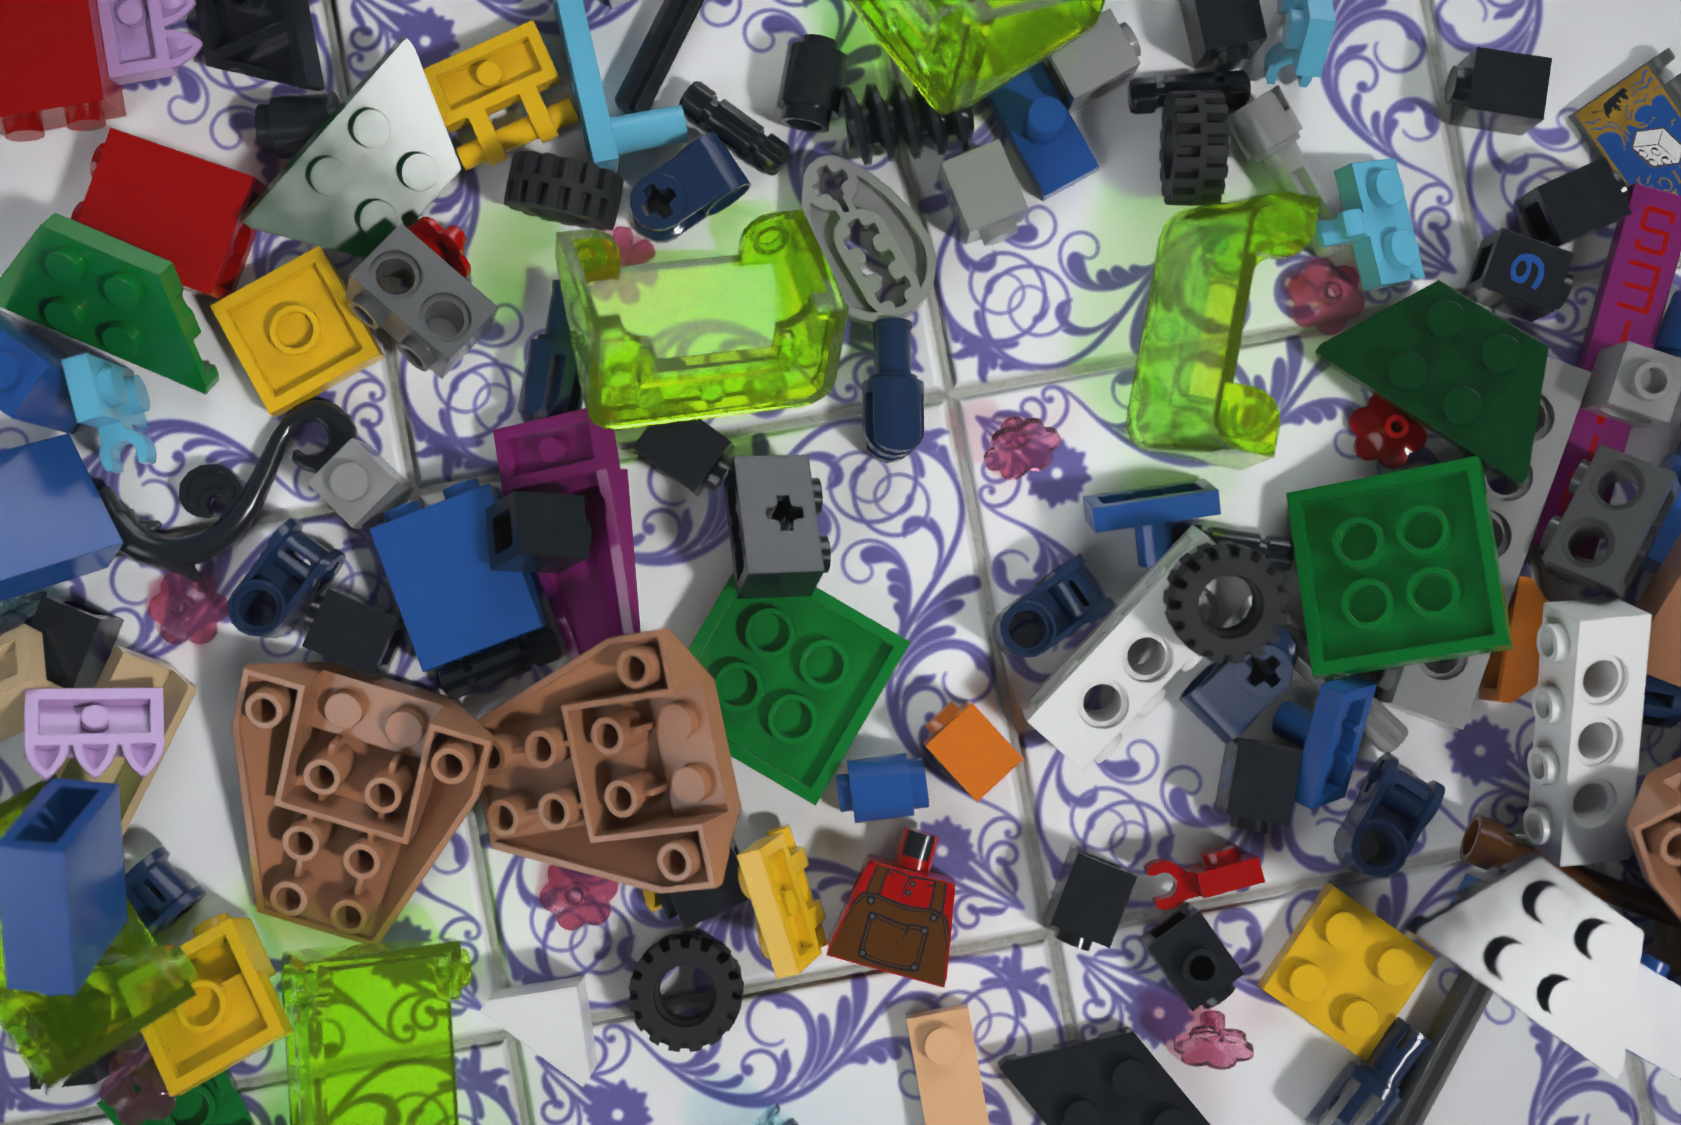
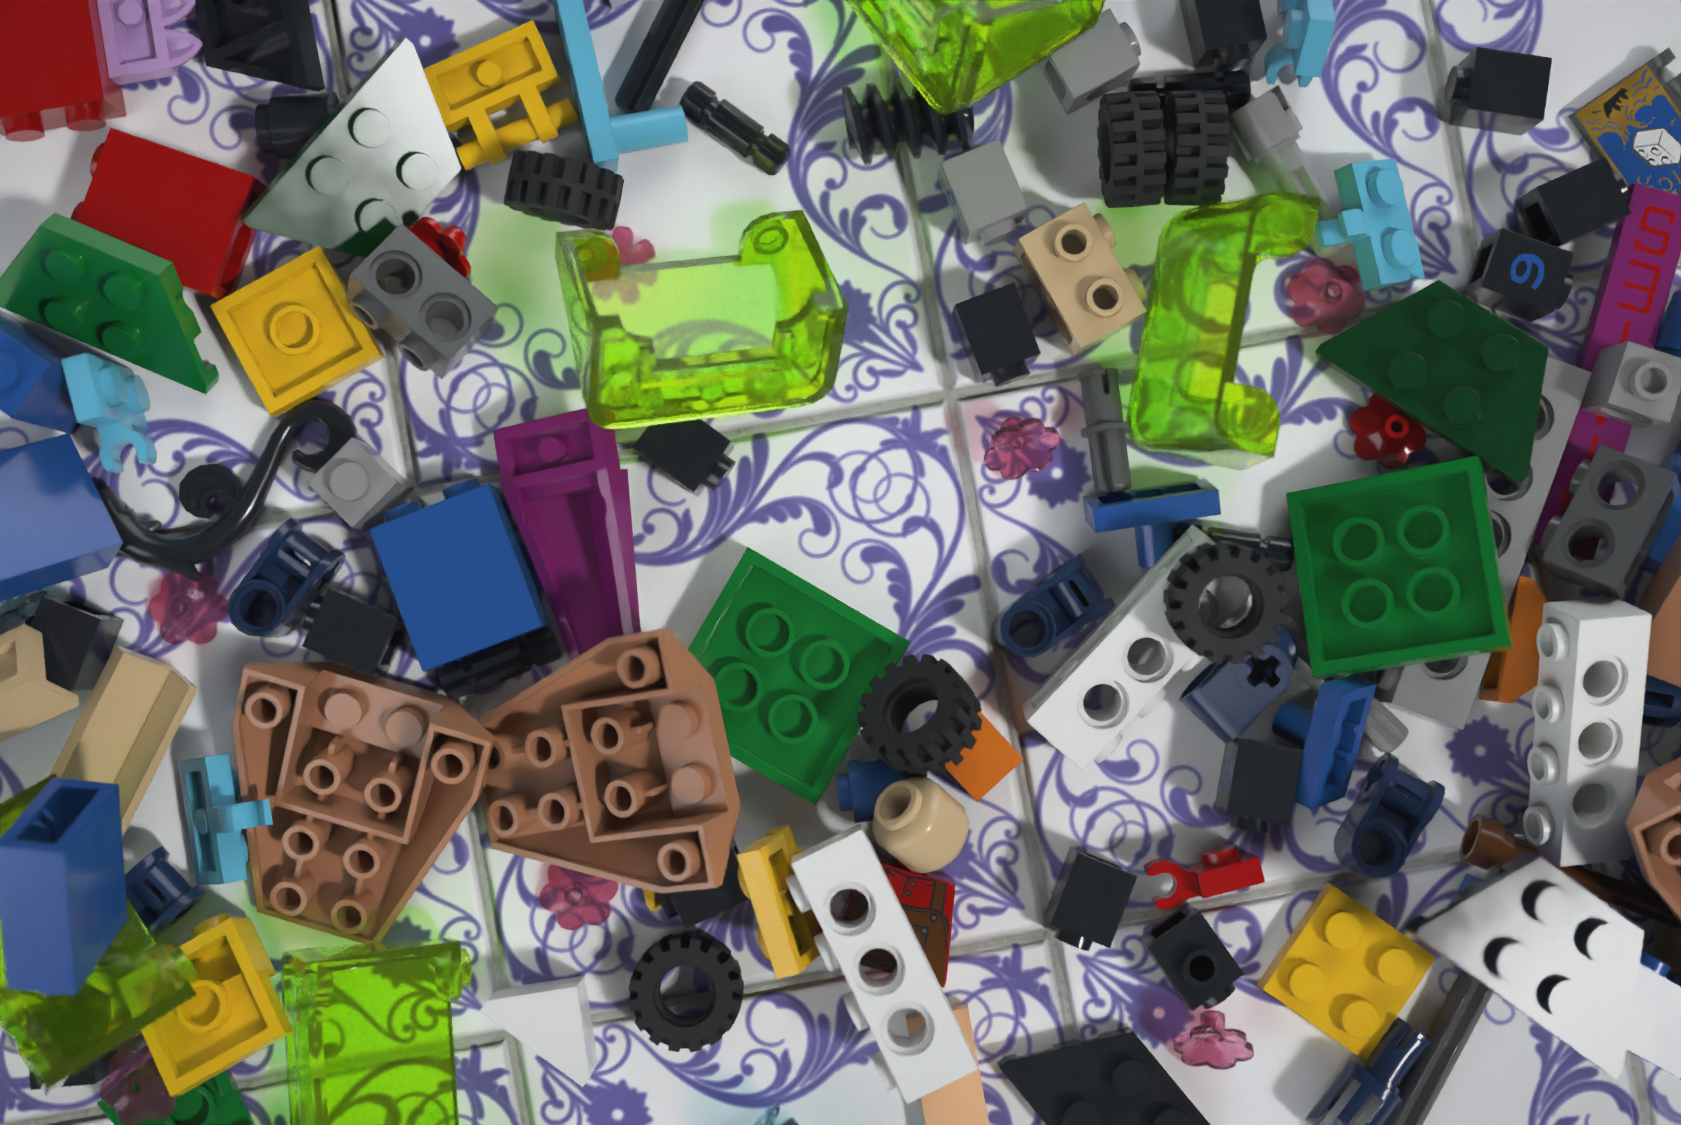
lavender plate [24,688,165,781] -> none
black brick [485,491,592,573] -> none
dark blue arm [517,280,593,418] -> none
dark blue piece [630,132,752,243] -> none
brick [723,455,831,599] -> none
black brick [777,34,849,133] -> none
light grey piece [801,155,936,326] -> none
dark blue arm [862,318,924,463] -> none
blue tile [983,59,1099,201] -> none
none -> medium azure plate [178,753,273,885]
none -> white brick [785,823,978,1104]
none -> black tyre [857,654,982,778]
none -> tan head [872,776,969,873]
none -> black brick [951,283,1041,387]
none -> tan brick [1013,202,1147,357]
none -> dark grey axle [1078,368,1132,495]
none -> black tyre [1097,91,1166,208]

